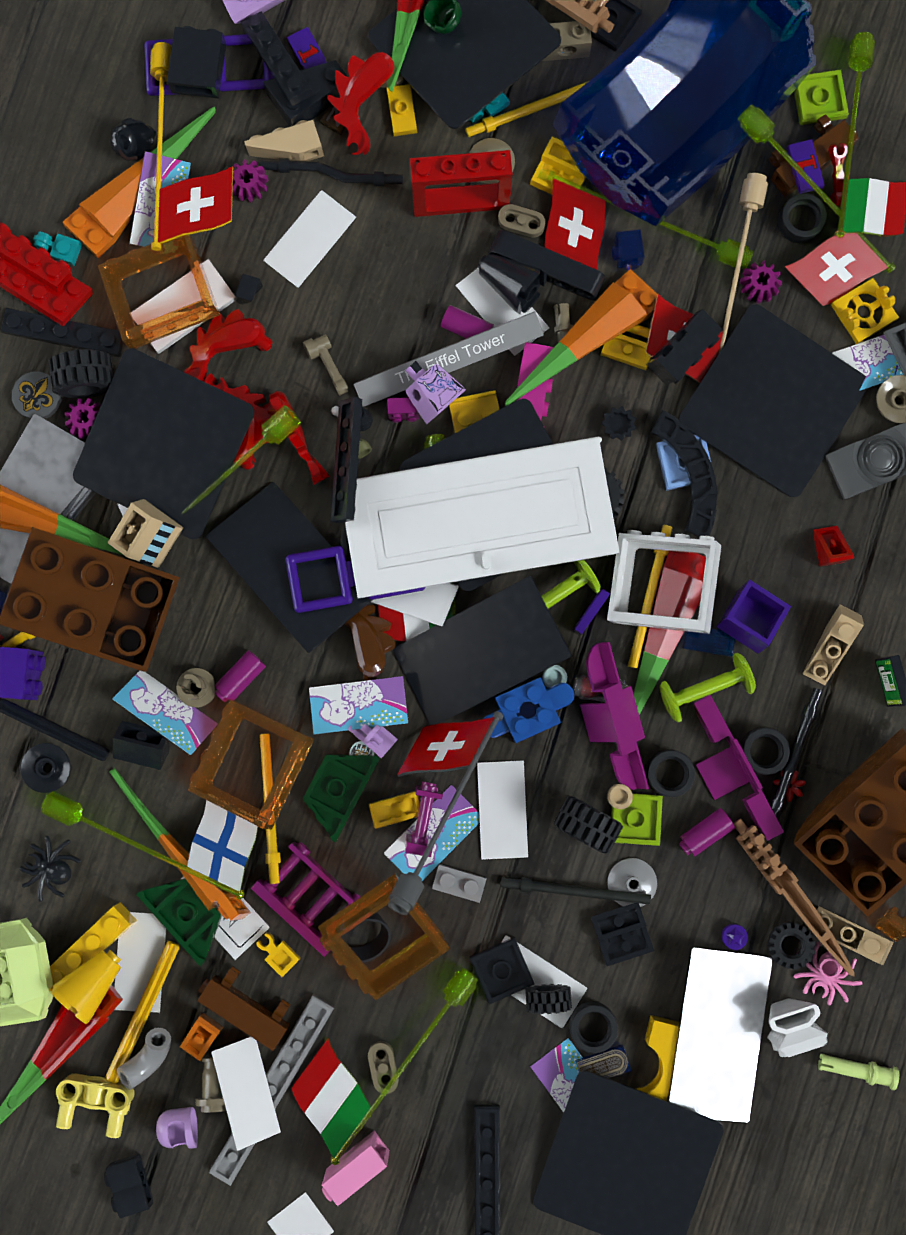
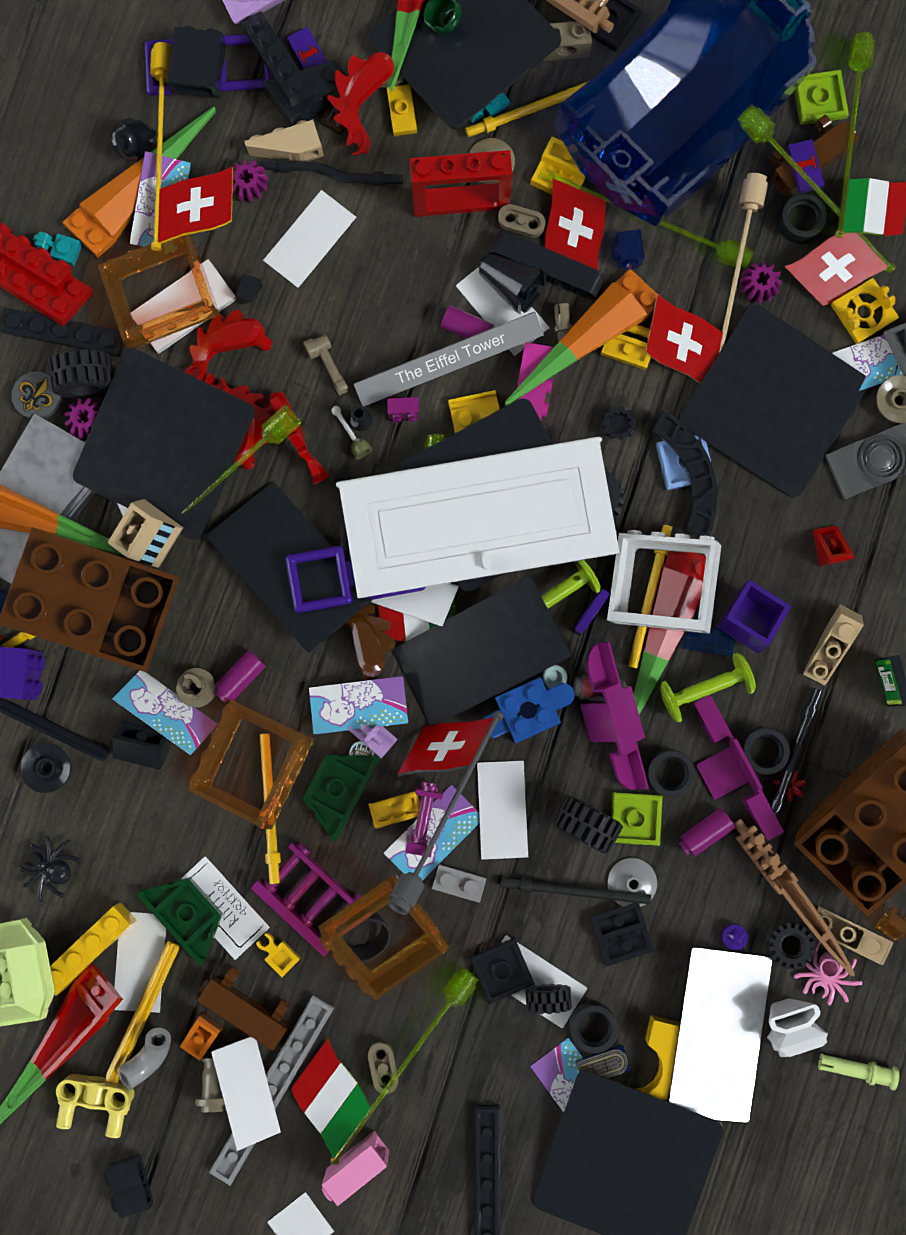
flag [41,791,258,900] -> none
yellow cone [49,950,121,1024] -> none
orange plate [109,768,251,921] -> none
lavender helmet [156,1107,198,1149] -> none
black plate [330,396,362,523] -> none
lavender torso [405,361,466,424] -> none
tan tile [607,784,633,809] -> none
black wedge [646,309,723,385] -> none
red piece [828,143,848,207] -> none

